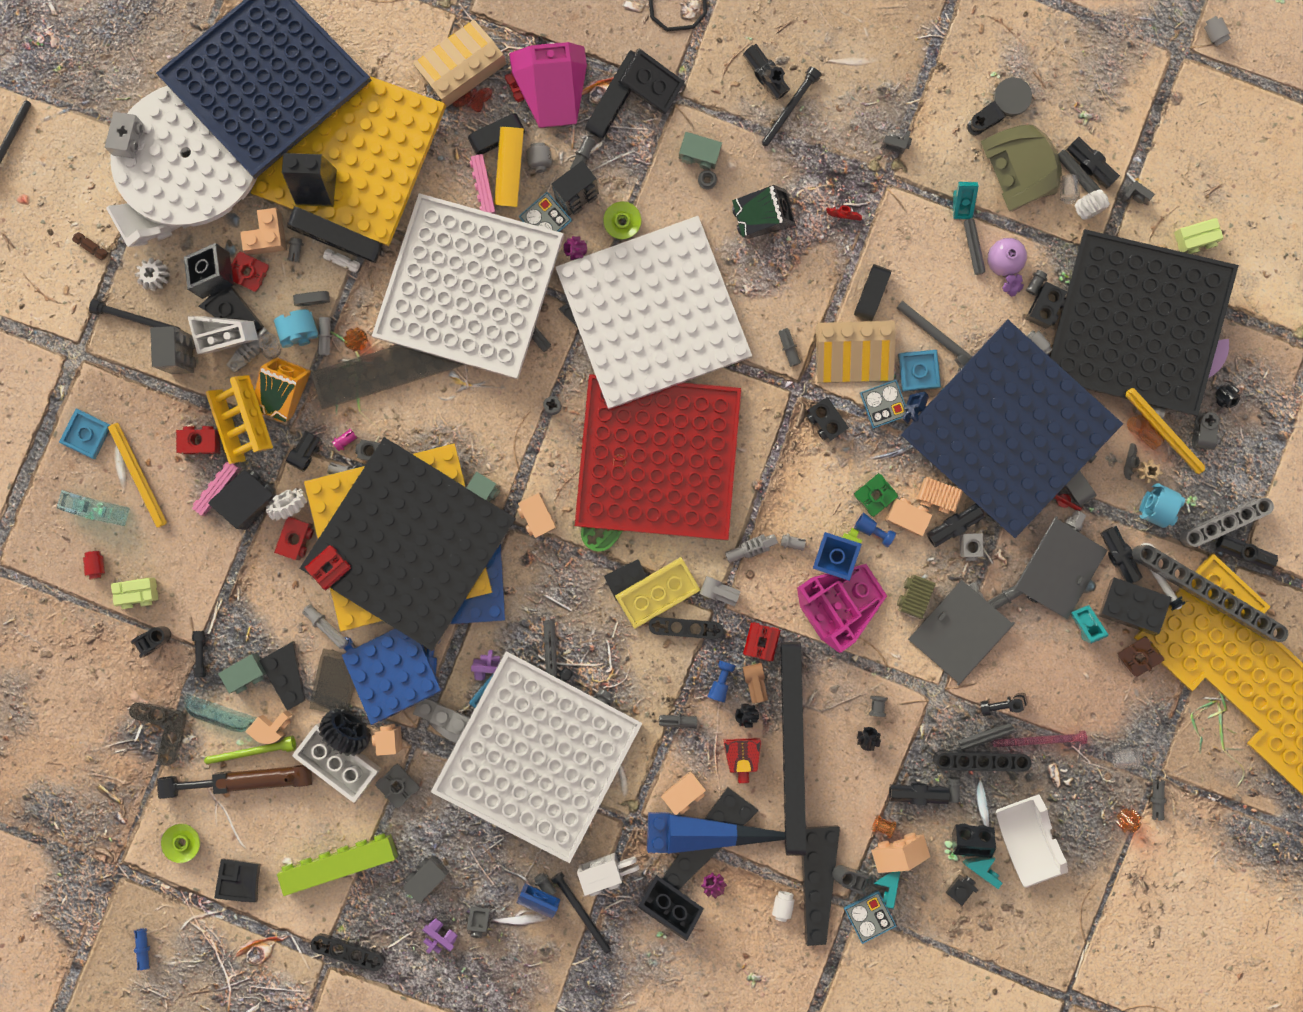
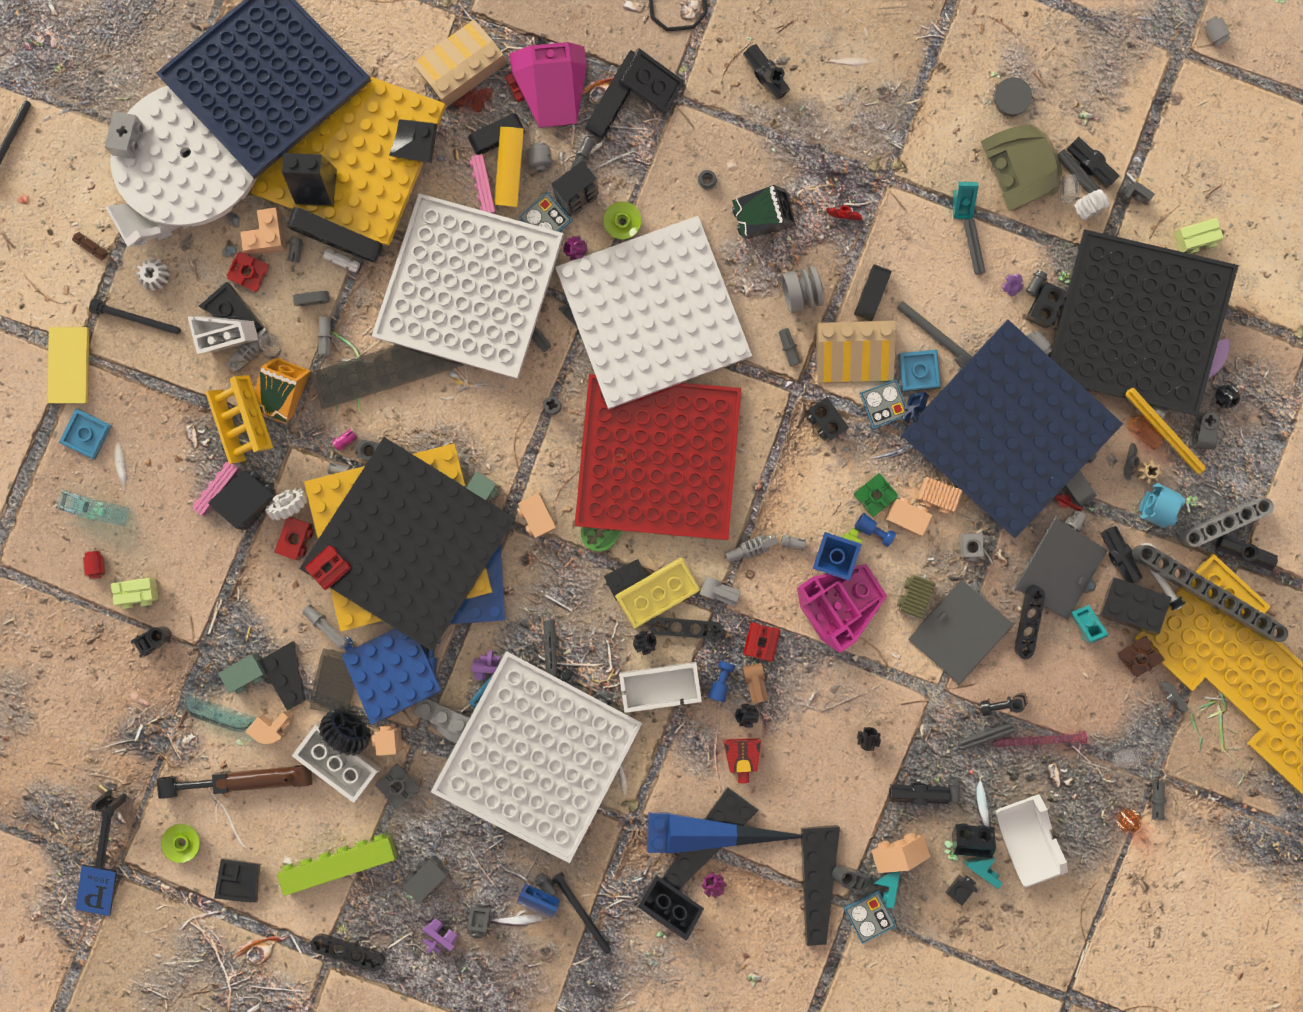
yellow axle [108,423,167,528] -> none
clear smoke beam [129,702,187,766] -> none
blue pin [134,928,150,970] -> none
dark grey piece [150,326,196,374] -> none
red brick [176,426,220,454] -> none
black brick [184,243,234,299] -> none
black bar [192,631,207,678] -> none
lime piece [204,735,296,764] -> none
medium azure brick [274,309,318,348] -> none
black piece [286,431,321,472] -> none
clear orange gear [343,327,368,352] -> none
white brick [577,853,640,896] -> none
dark grey axle [659,714,697,729] -> none
light nougat brick [661,771,706,815] -> none
sand green piece [679,132,722,170] -> none
black piece [762,66,822,146] -> none
white brick [772,891,795,922] -> none
black beam [780,642,806,856] -> none
dark grey bush [869,695,888,717] -> none
clear orange bush [871,815,896,838] -> none
dark grey bracket [881,130,912,154] -> none
black piece [926,504,985,547] -> none
black beam [933,750,1032,772] -> none
black piece [967,101,1006,135] -> none
lavender cylinder [987,238,1027,277] -> none
dark grey axle [988,585,1023,609] -> none
none -> light yellow tile [47,327,89,404]
none -> piece [75,791,127,916]
none -> black plate [389,119,437,163]
none -> white piece [619,662,702,713]
none -> black gear [633,630,657,655]
none -> light grey wheel [781,266,823,313]
none -> black beam [1014,585,1045,659]
none -> dark grey piece [1159,682,1188,712]

